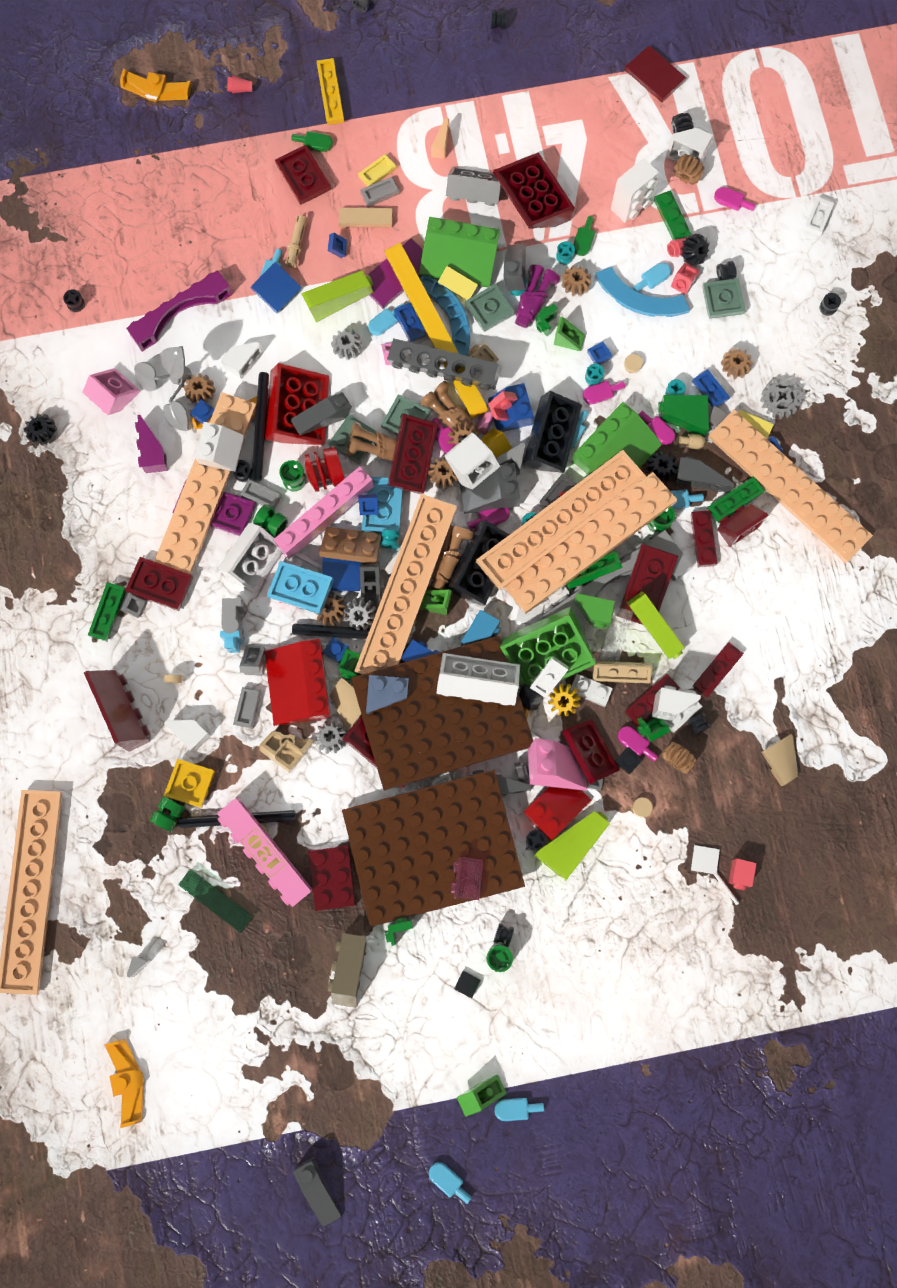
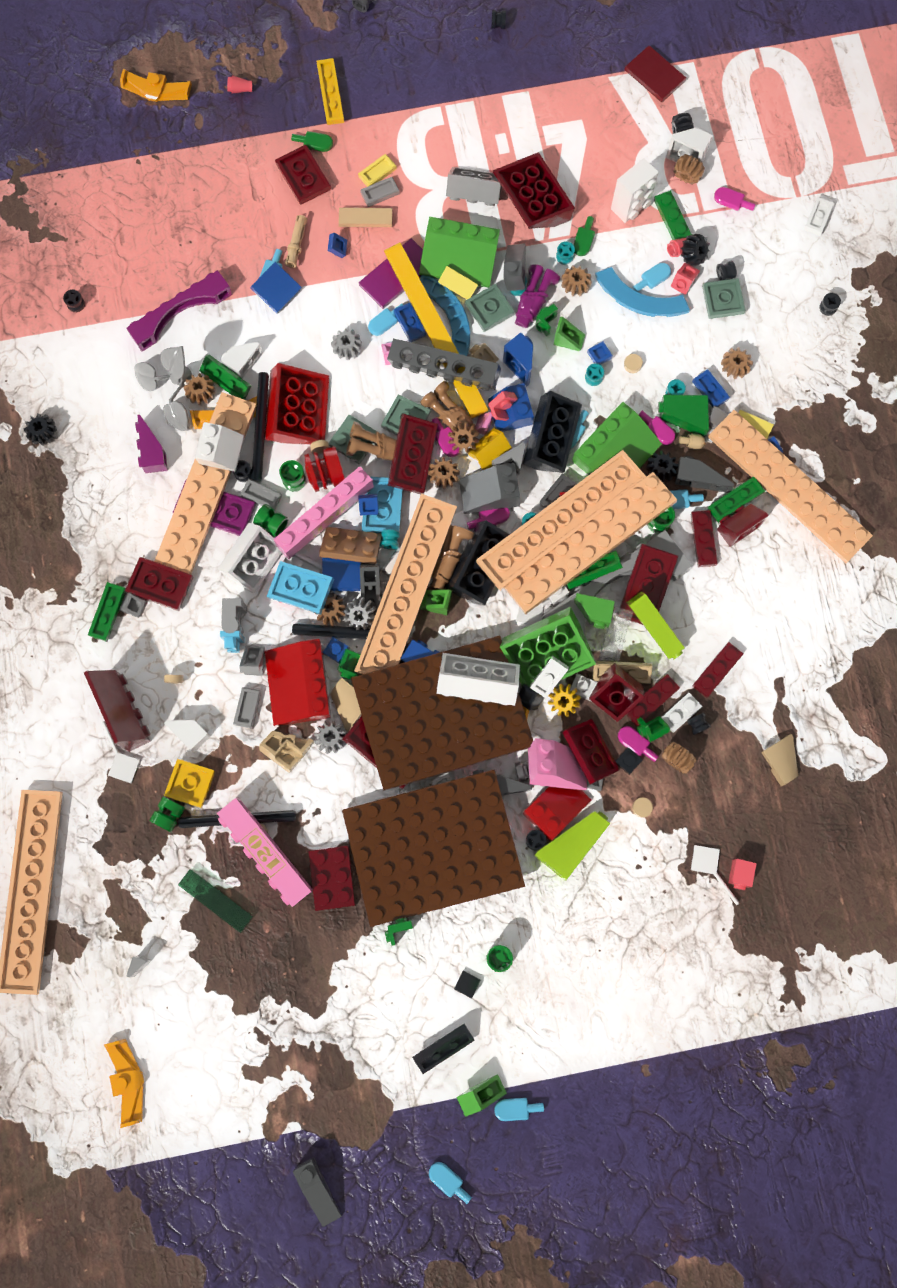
bright pink slope [82,368,140,415] -> none
blue plate [190,399,215,424] -> none
dark grey slope [291,392,352,435] -> none
lime slope [301,270,374,323] -> none
dark tan wedge [328,933,367,1008] -> none
sand blue wing [366,675,409,714] -> none
light nougat slope [431,117,450,159] -> none
white slope [444,433,500,490] -> none
clear pink bracket [451,857,484,900] -> none
dark azure slope [461,610,501,646] -> none
black wheel [493,923,514,947] -> none
dark pink piece [582,381,625,405] -> none
white slope [652,686,701,721] -> none
light grey gear [760,379,802,419] -> none
none -> white piece [102,721,140,783]
none -> green plate [199,354,252,400]
none -> tan tile [310,440,329,454]
none -> black plate [412,1023,475,1074]
none -> blue slope [503,332,533,387]
none -> dark red slope [589,663,645,722]

